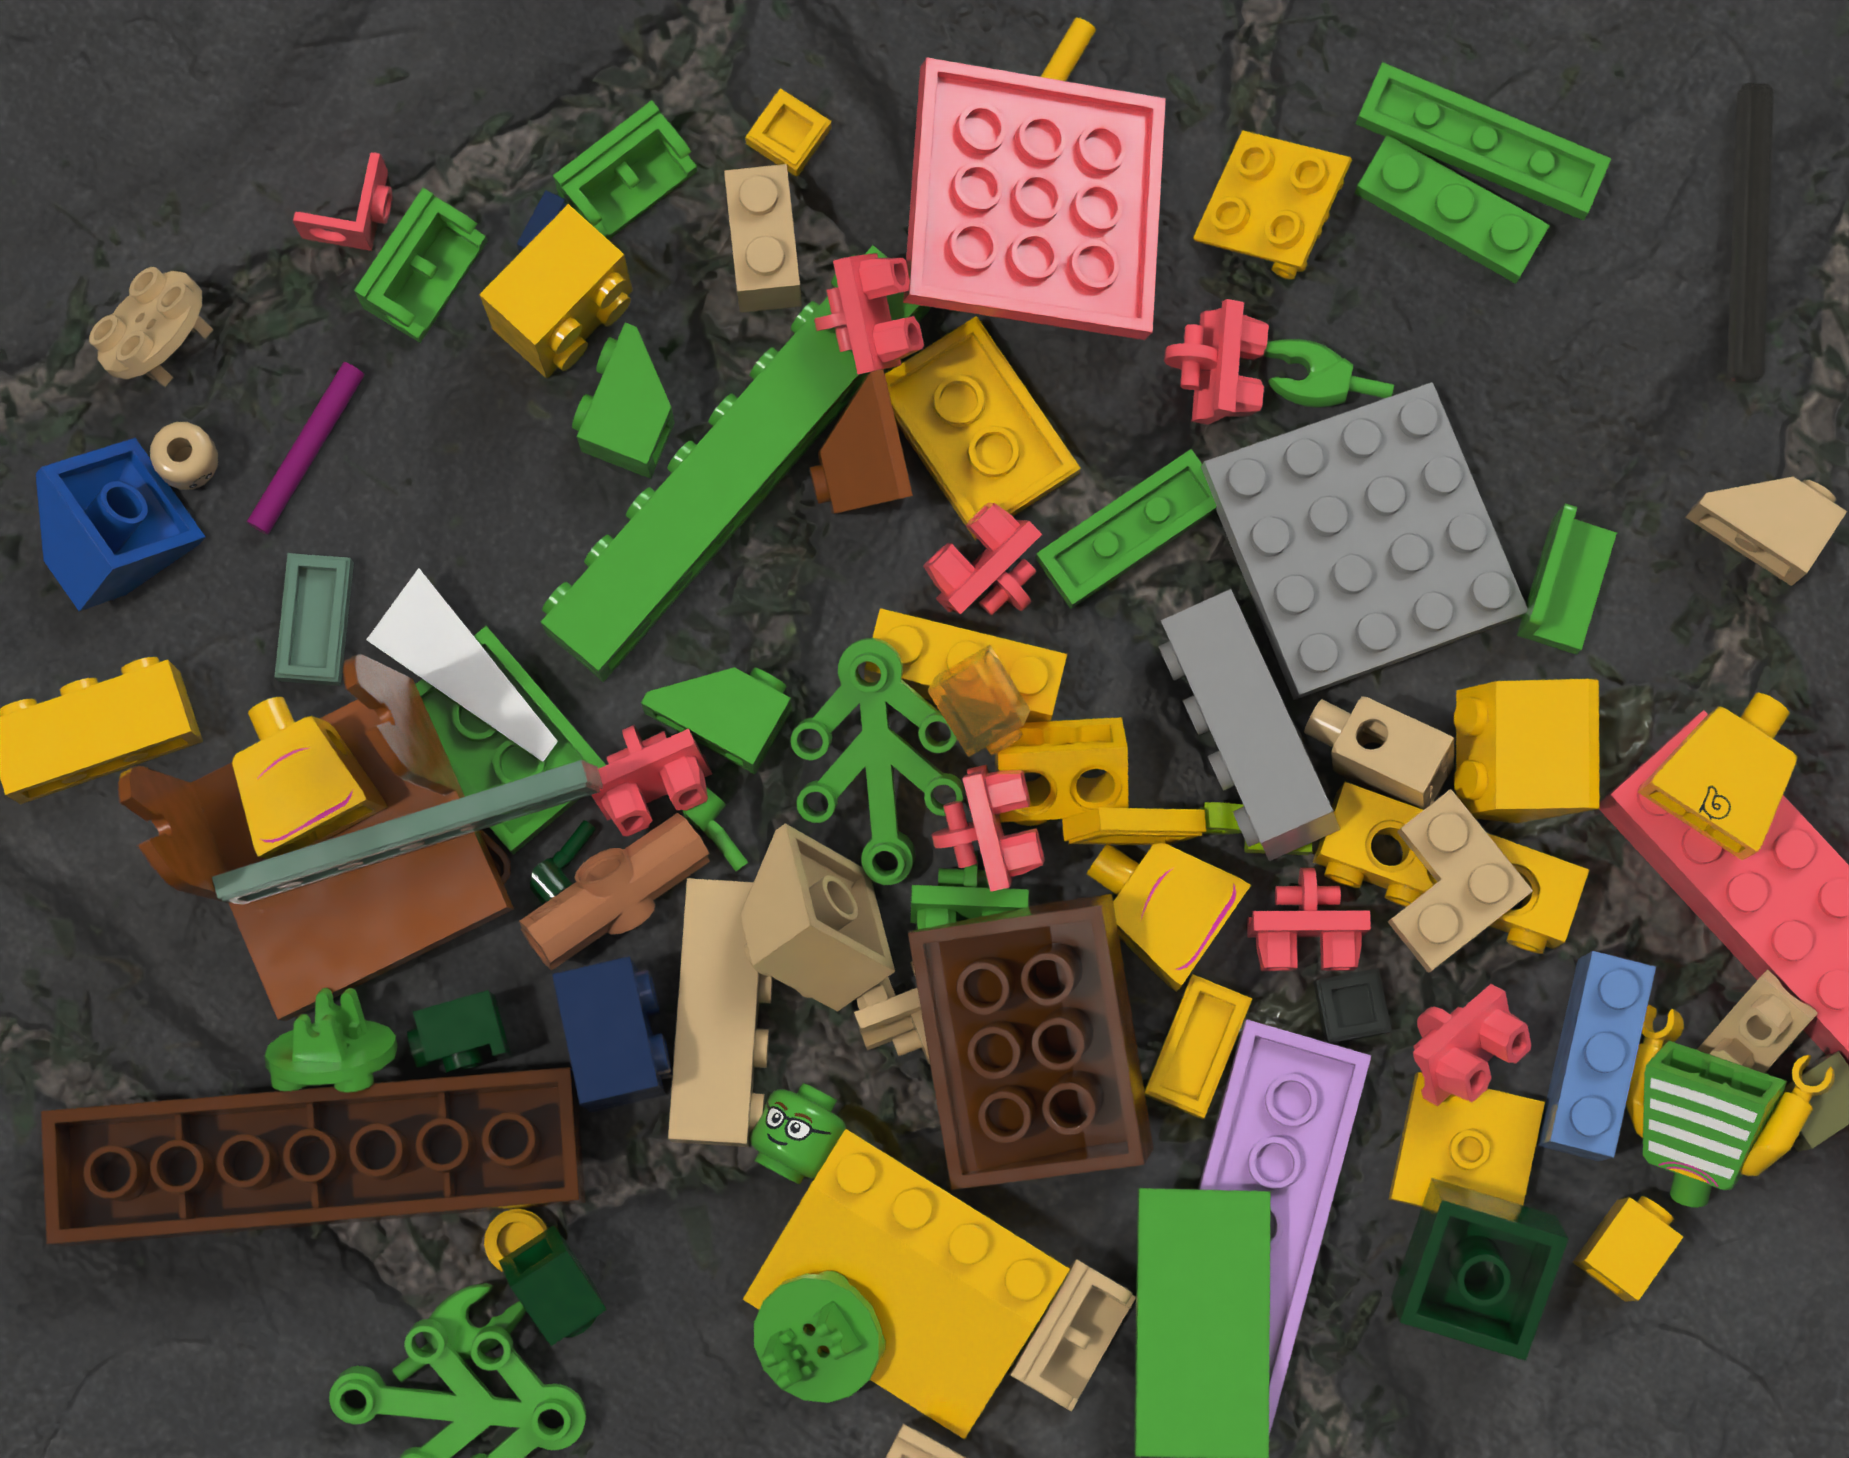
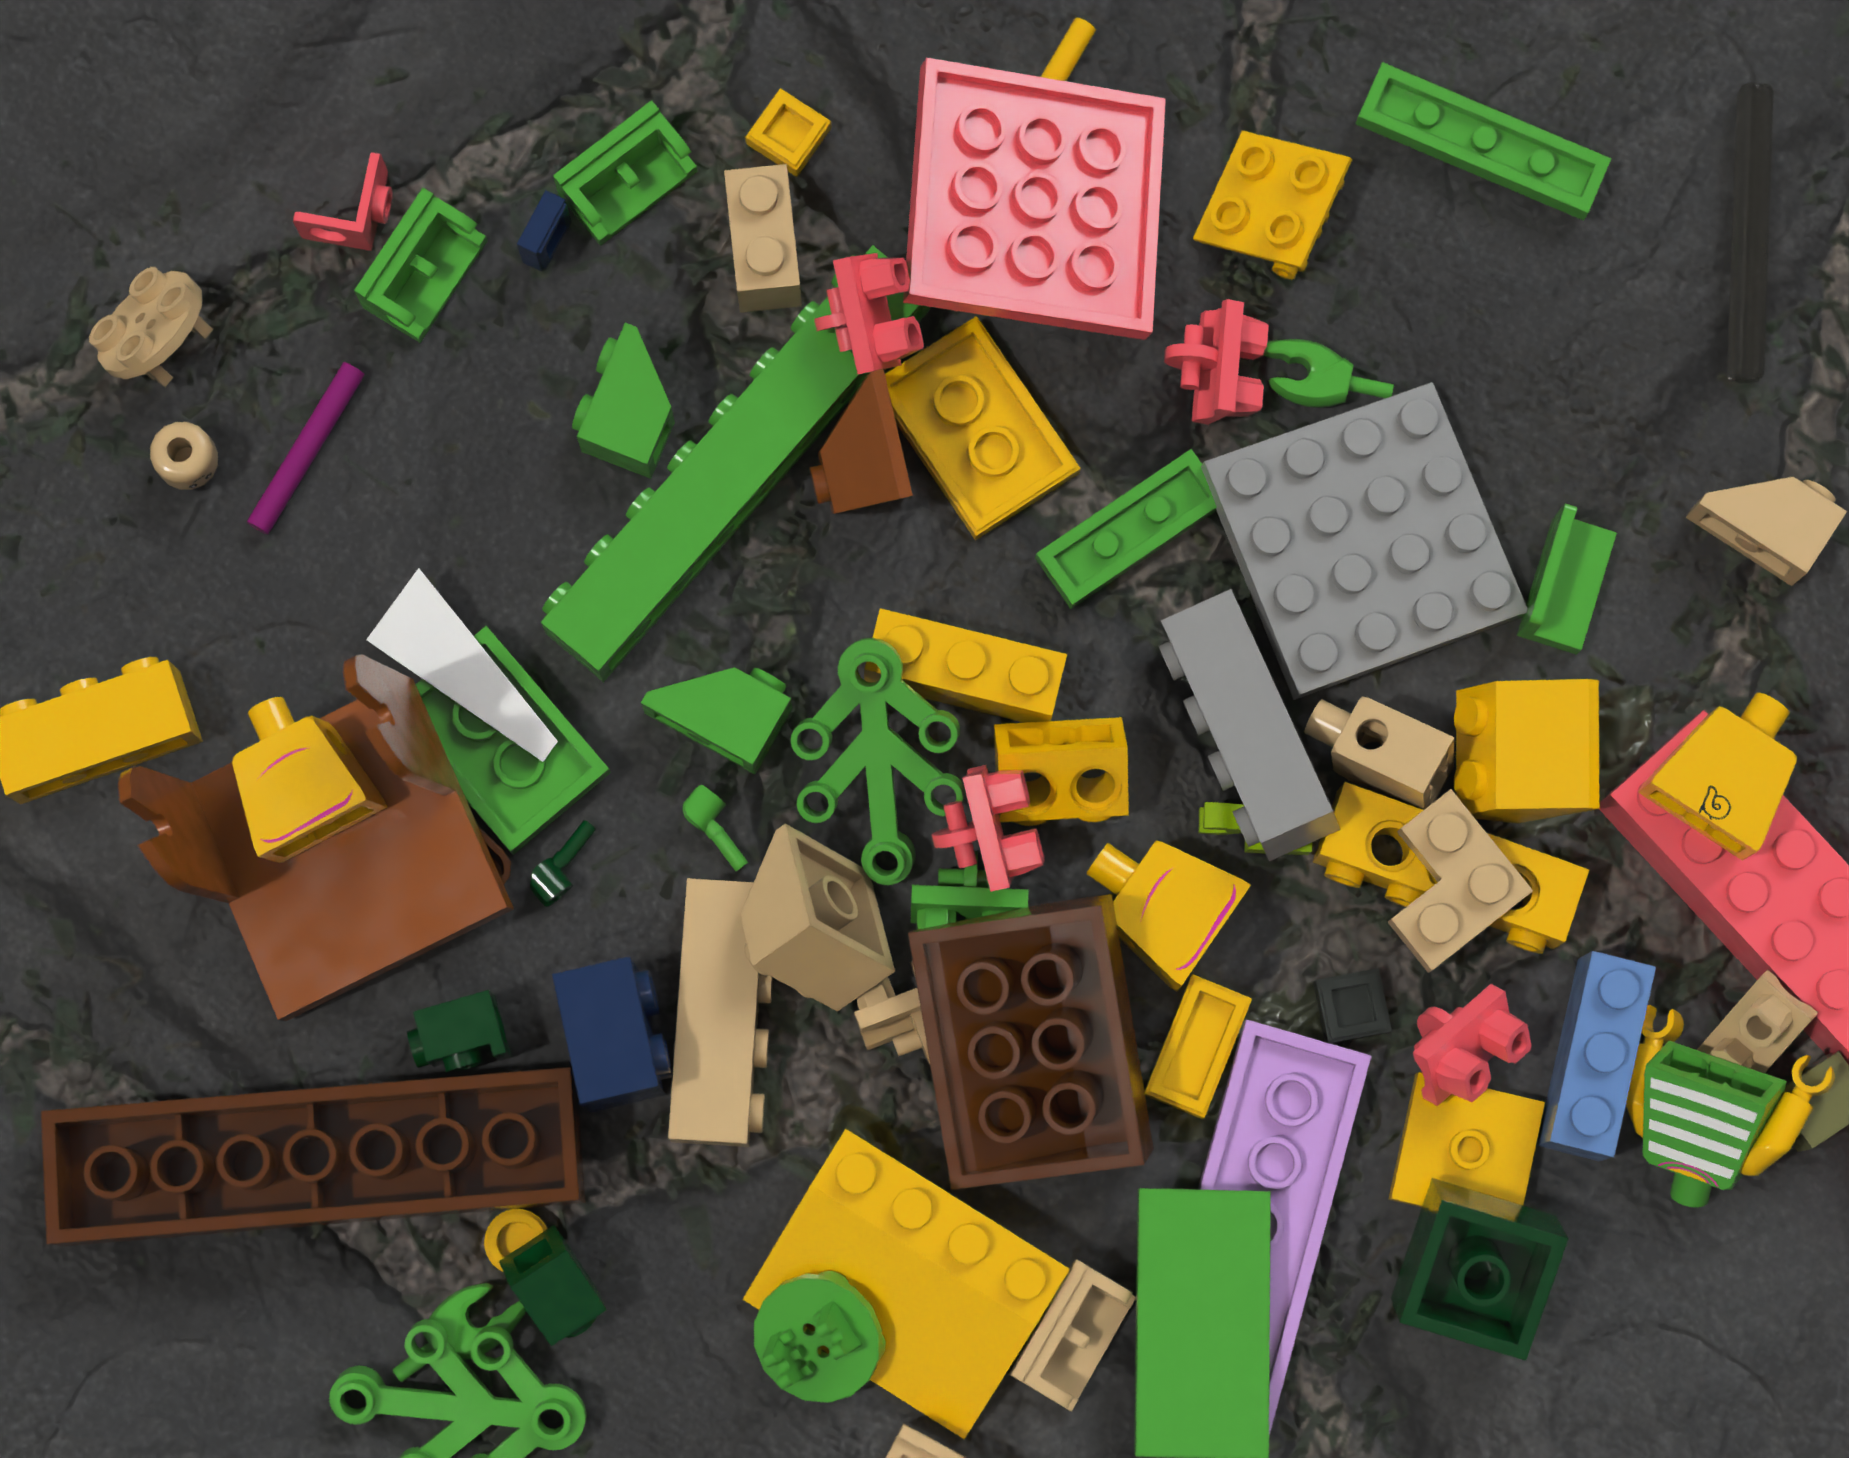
blue slope [36,438,205,612] -> none
sand green tile [212,760,603,905] -> none
bright green plate [264,988,397,1092] -> none
sand green tile [274,553,354,686] -> none
yellow brick [479,204,633,379] -> none
nougat piece [519,813,710,970] -> none
coral hips [591,725,712,837] -> none
bright green head [749,1083,846,1185] -> none
coral hips [923,503,1042,616] -> none
clear yellow brick [927,645,1030,757] -> none
yellow tile [1062,808,1207,845] -> none
coral hips [1247,867,1371,971] -> none
bright green plate [1354,135,1550,284] -> none
yellow brick [1573,1196,1683,1302] -> none

